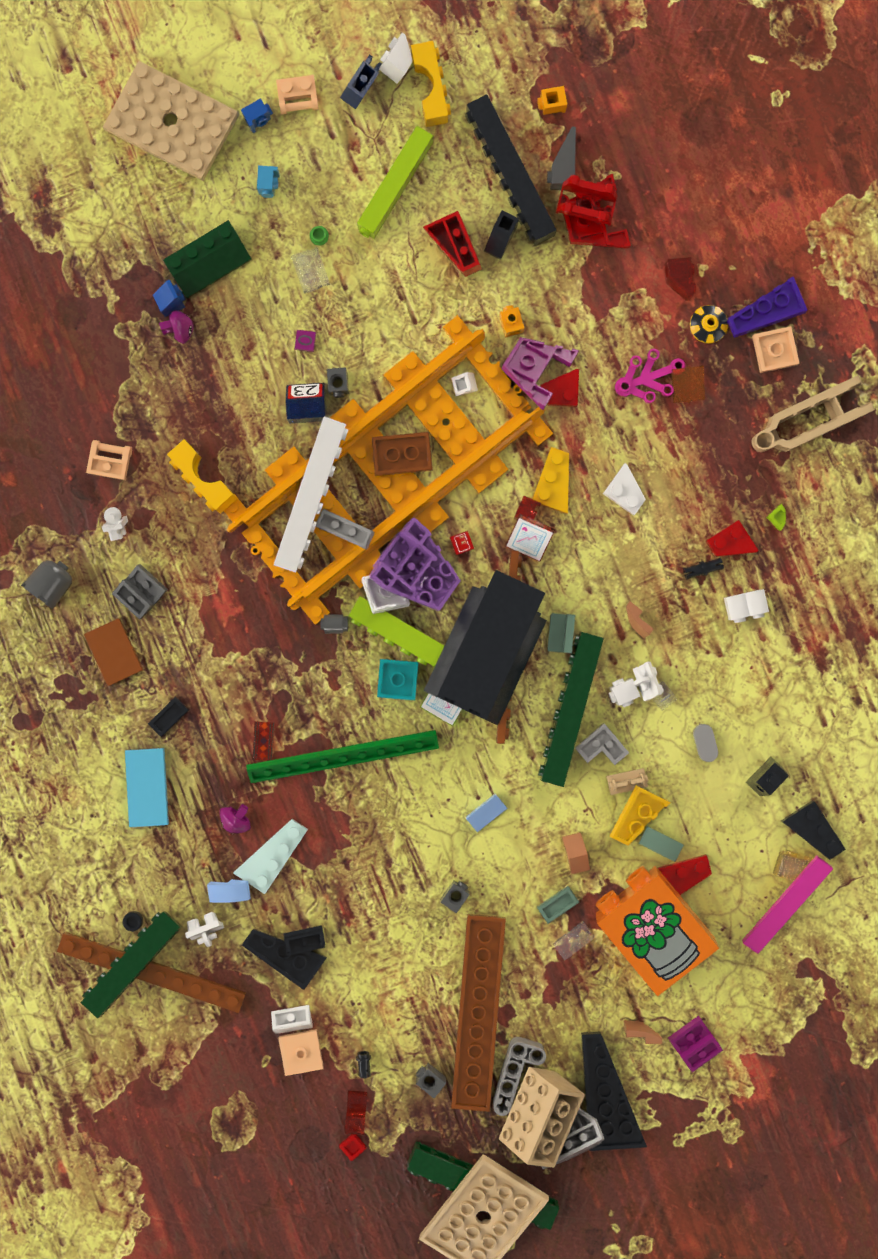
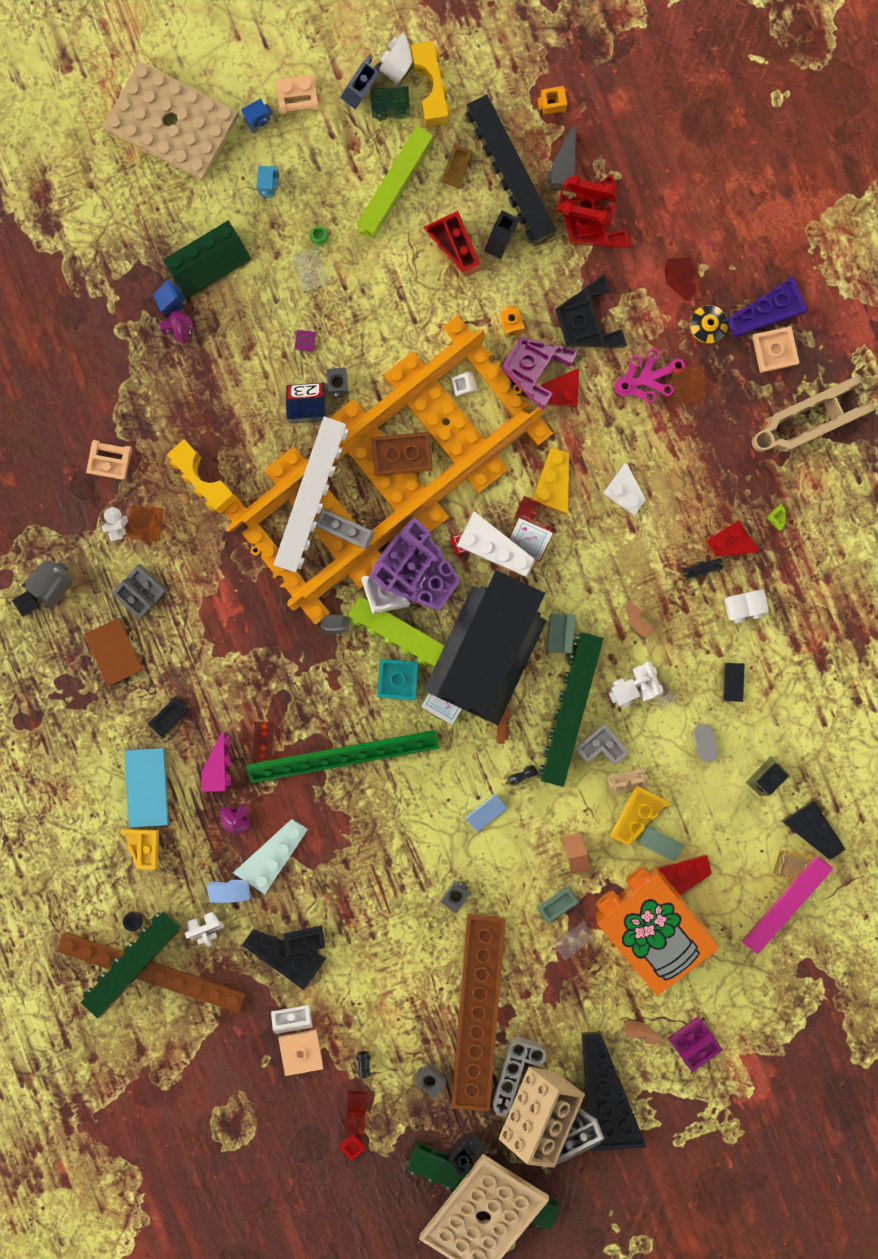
none -> black tile [12,591,41,617]
none -> yellow wing [121,828,159,870]
none -> clear orange piece [128,505,163,542]
none -> dark pink slope [201,732,231,792]
none -> clear green brick [370,86,410,120]
none -> pearl gold tile [442,144,472,189]
none -> black slope [448,1133,486,1177]
none -> white wing [457,512,535,578]
none -> black arm [508,765,538,785]
none -> black wing [555,275,627,348]
none -> black tile [723,663,745,702]

